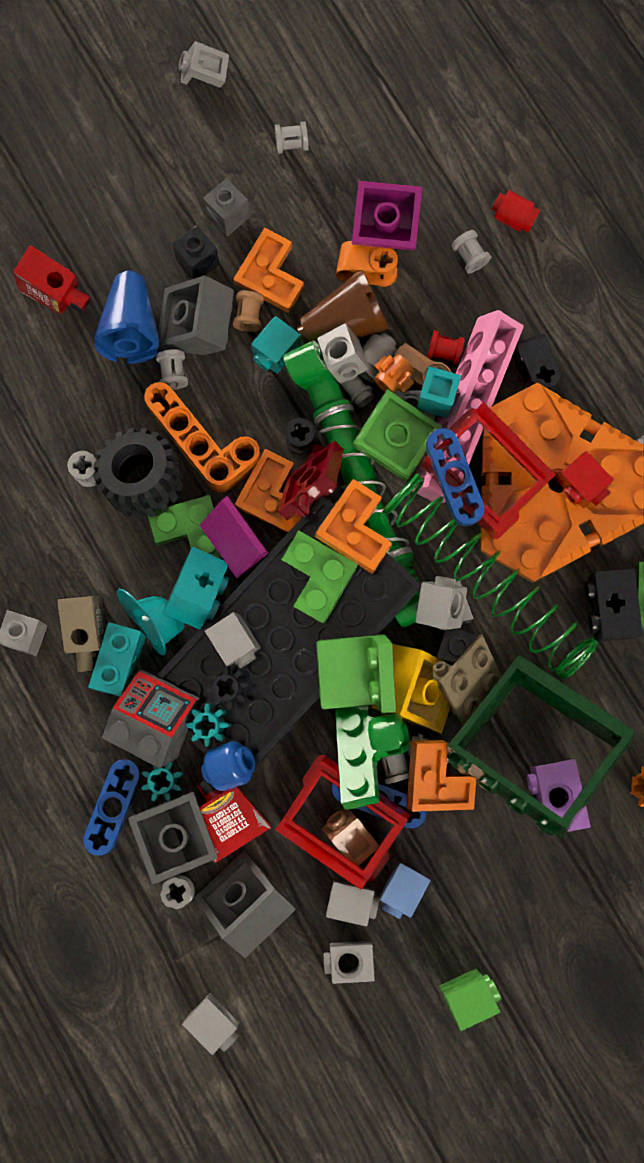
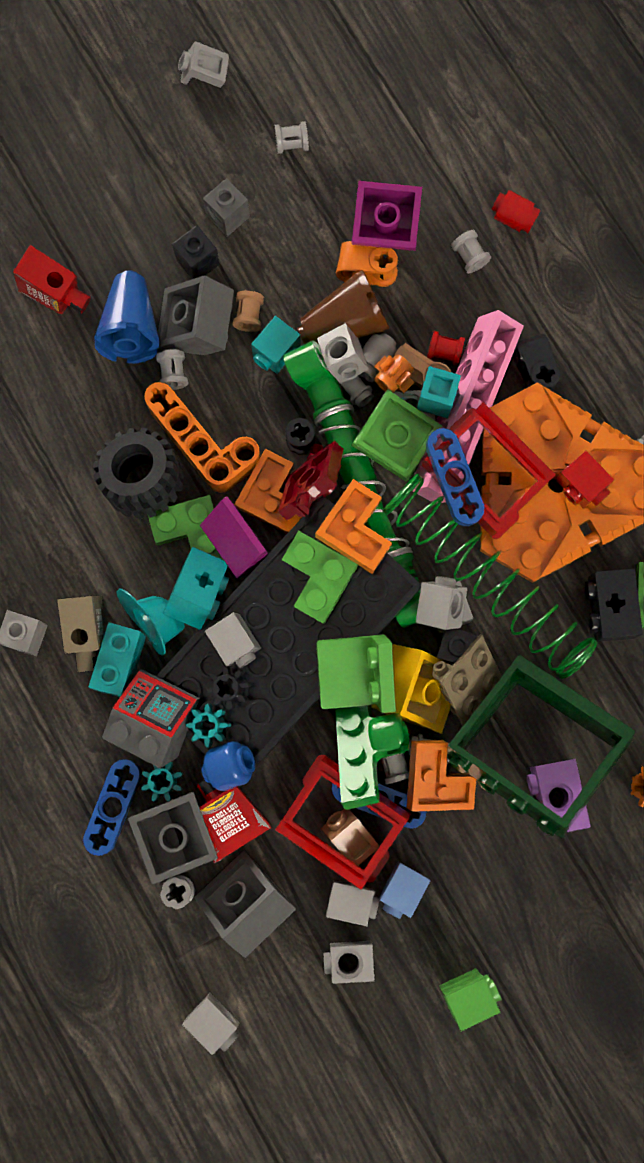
light grey bush [67,451,97,487] -> none
orange plate [233,228,304,313] -> none

